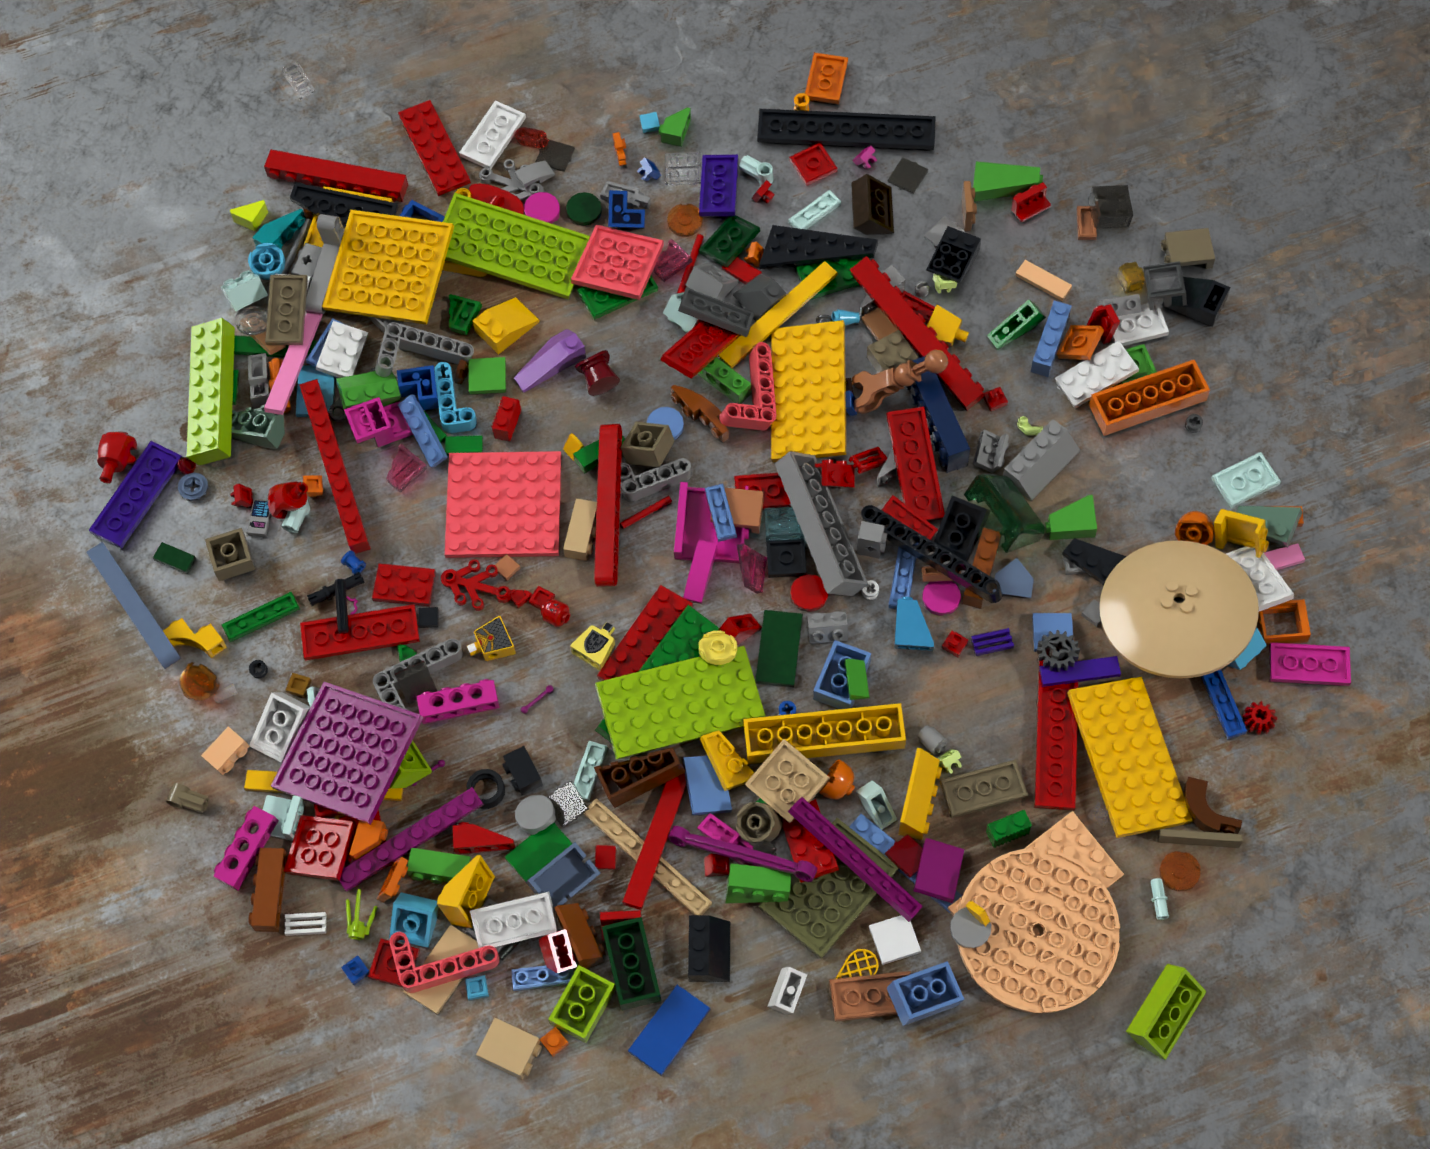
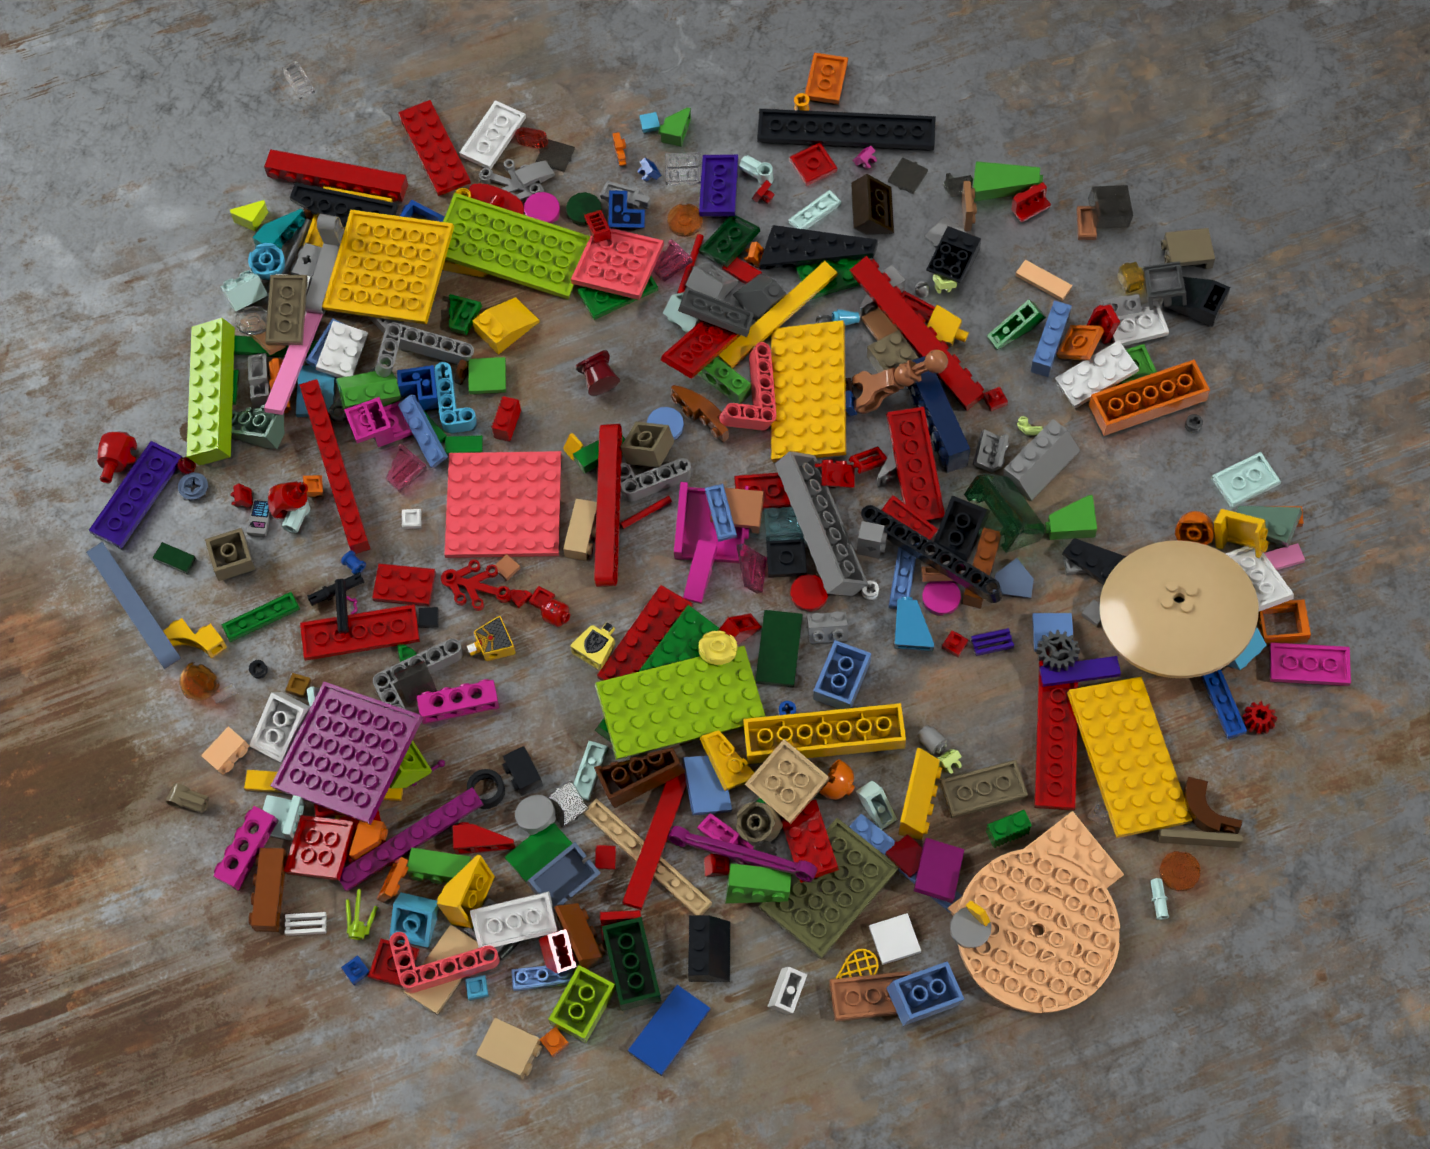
medium lavender wedge [514,329,586,393] -> none
magenta hinge [521,685,554,713] -> none
magenta plate [788,797,923,922] -> none
bright green slope [845,659,869,700] -> none
lime slope [1126,964,1206,1060] -> none
none -> white tile [402,509,422,529]
none -> red slope [584,210,612,243]
none -> clear smoke bracket [944,173,973,197]

